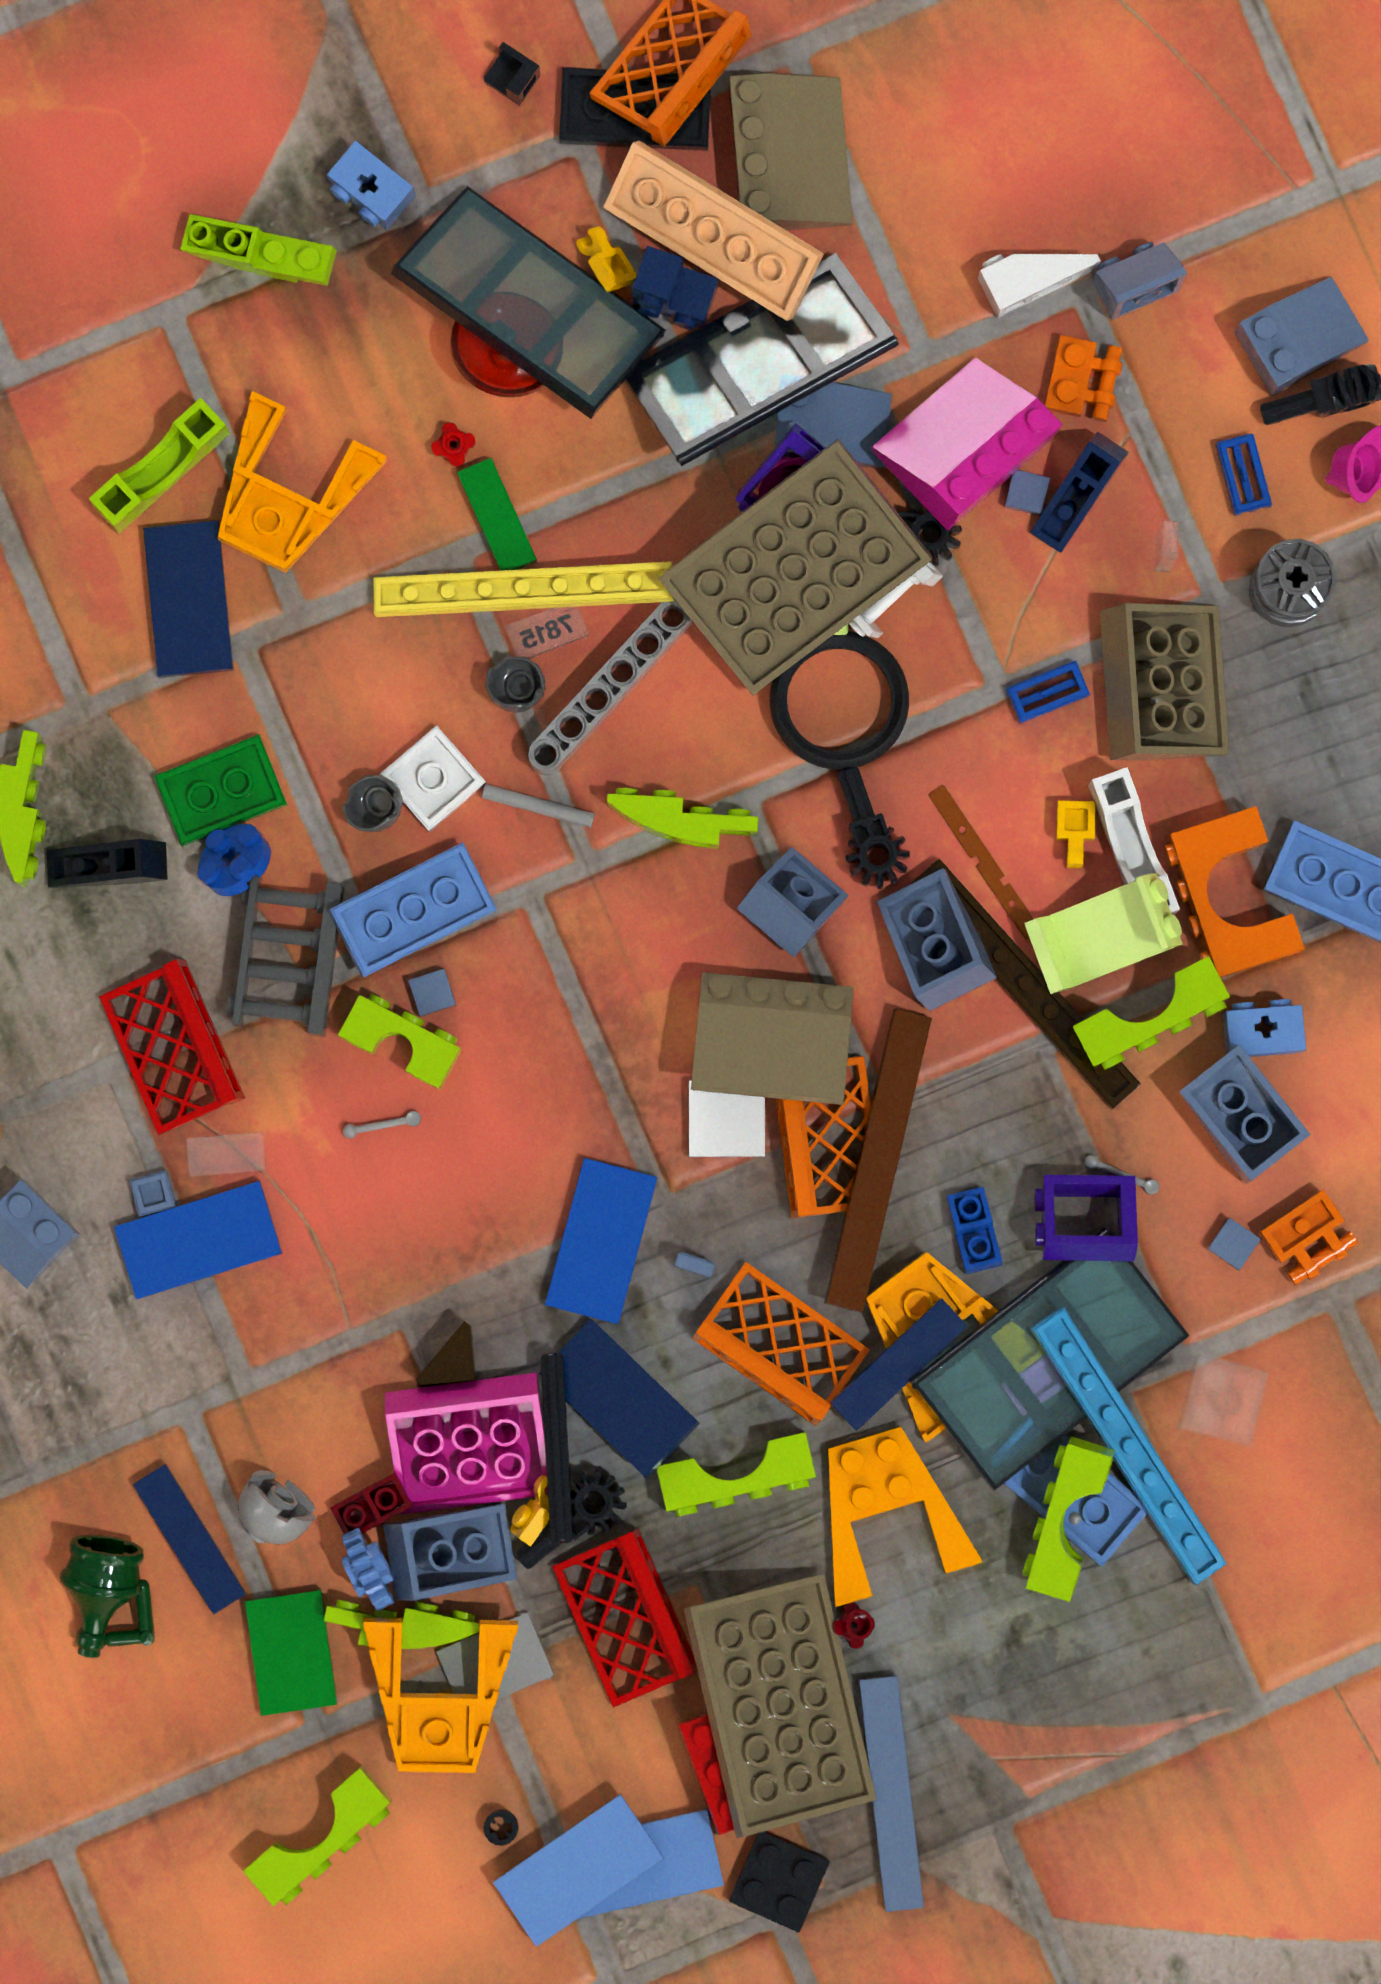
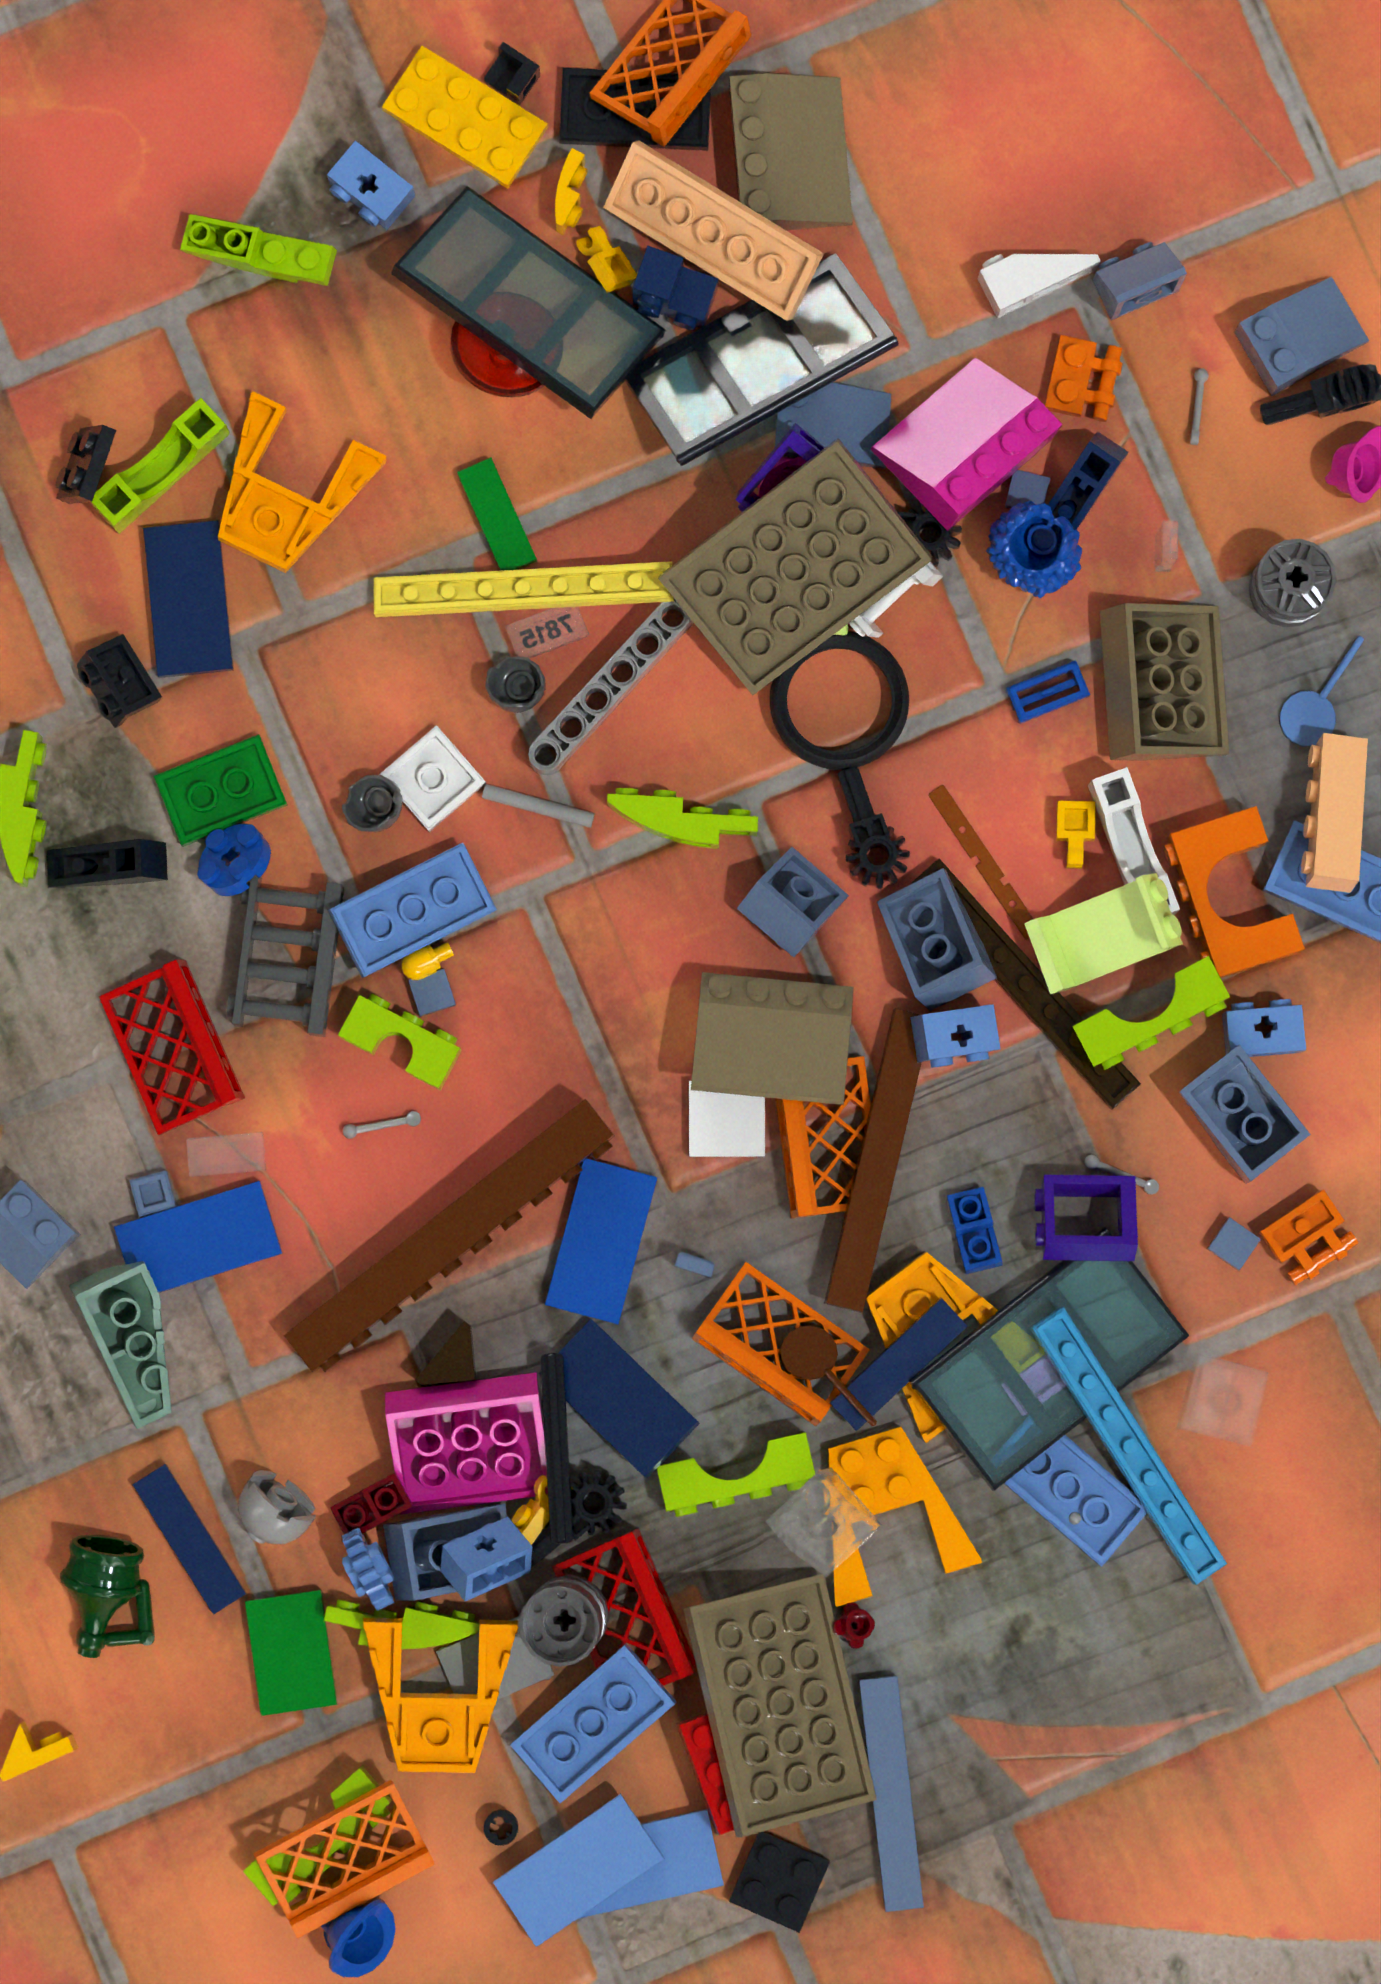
red plate [431,422,476,467] -> none
lime arch [1022,1437,1116,1602] -> none
blue tile [1215,433,1272,516] -> none
none -> yellow slope [0,1721,78,1782]
none -> black plate [56,425,116,504]
none -> sand green wedge [69,1261,172,1429]
none -> black bracket [77,634,162,728]
none -> orange fence [253,1780,435,1939]
none -> reddish brown brick [284,1099,615,1373]
none -> blue helmet [321,1899,396,1977]
none -> yellow plate [382,45,548,189]
none -> yellow cylinder [401,942,454,980]
none -> medium blue brick [441,1517,532,1602]
none -> medium blue plate [510,1643,677,1803]
none -> flat silver wheel [519,1575,609,1667]
none -> yellow slope [555,148,588,235]
none -> clear slope [765,1468,882,1577]
none -> reddish brown piece [781,1325,877,1426]
none -> medium blue brick [911,1004,1001,1068]
none -> blue hair [986,501,1082,598]
none -> light grey hinge [1190,368,1209,445]
none -> medium blue piece [1280,636,1364,747]
none -> light nougat brick [1301,733,1368,893]

